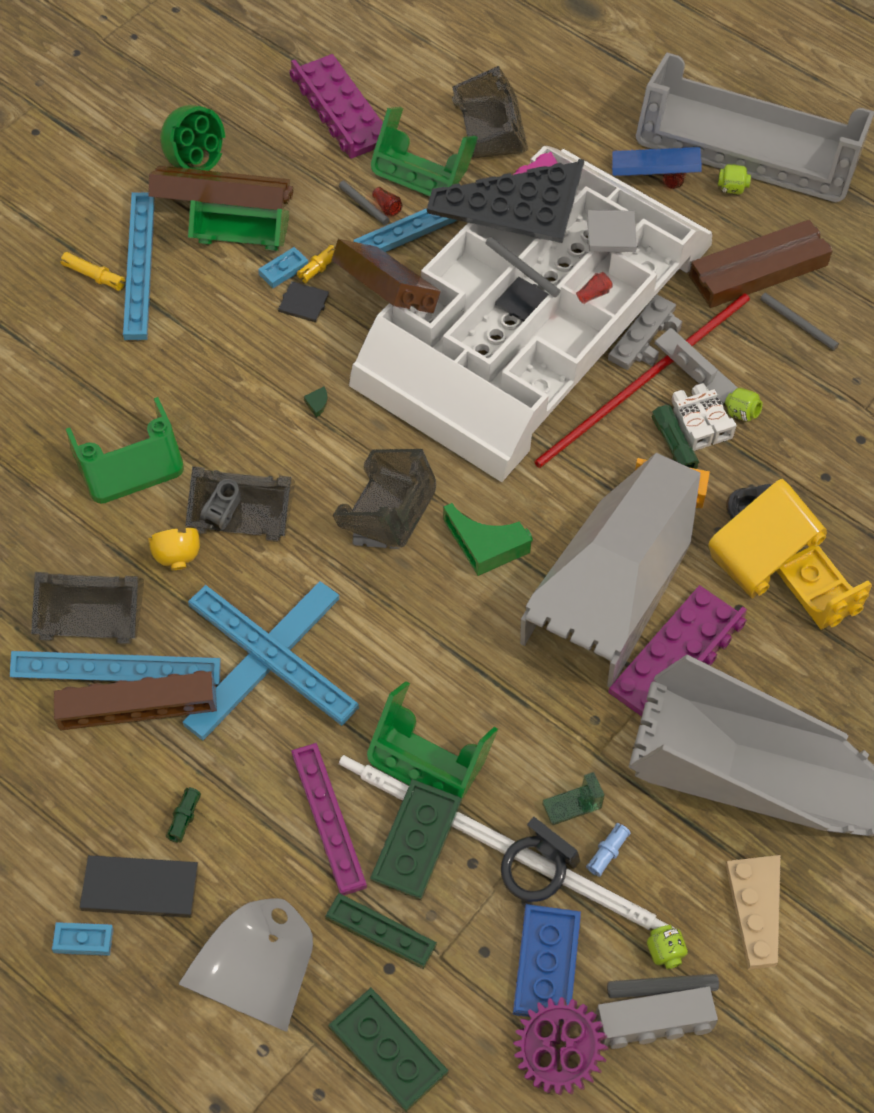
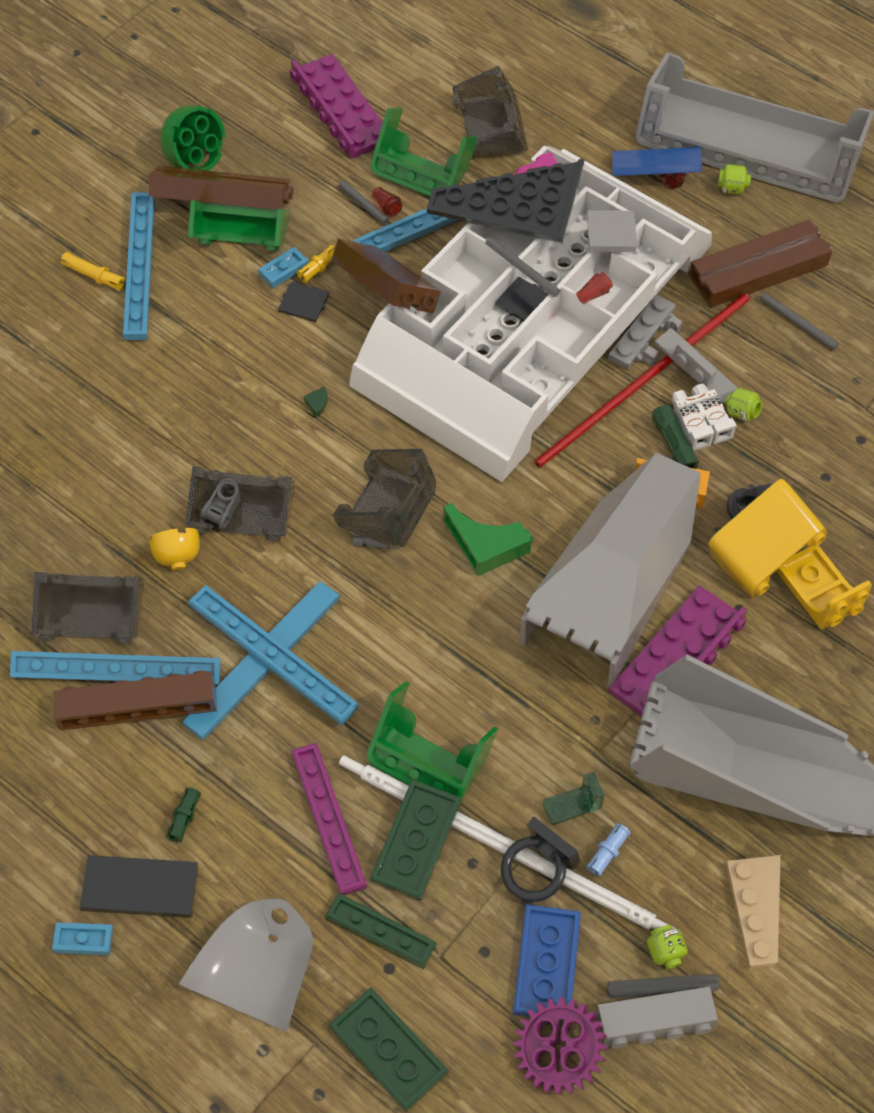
green windscreen [66,397,184,504] -> none

